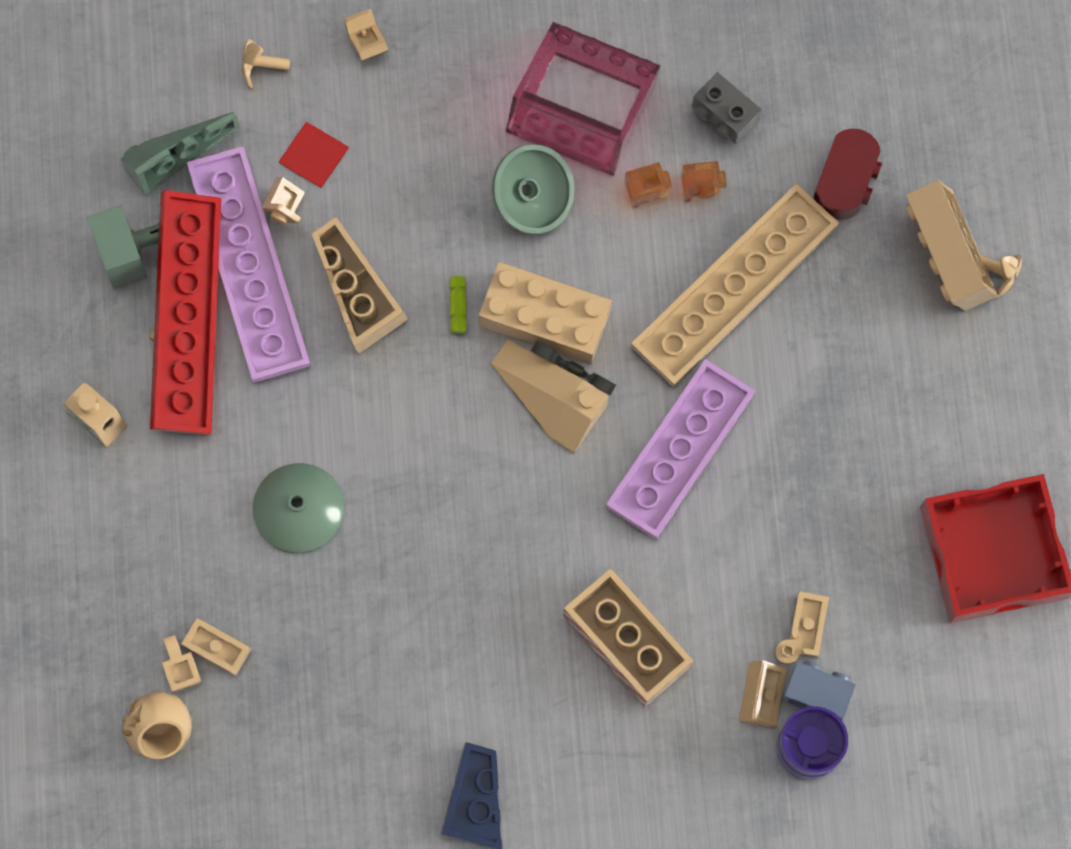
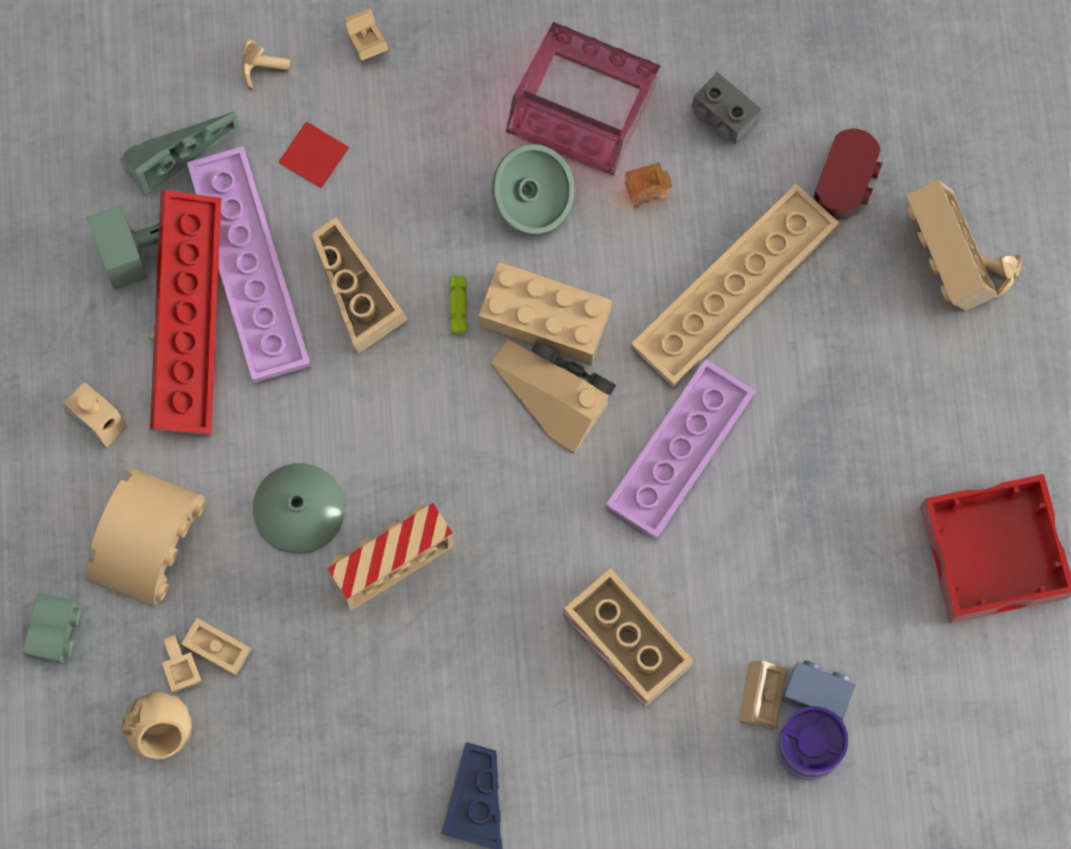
tan bracket [262,177,304,226] -> none
clear orange brick [681,161,726,203] -> none
tan hinge [775,591,829,665] -> none
none -> sand green brick [23,593,81,664]
none -> tan cylinder [86,468,206,607]
none -> tan brick [327,503,454,611]

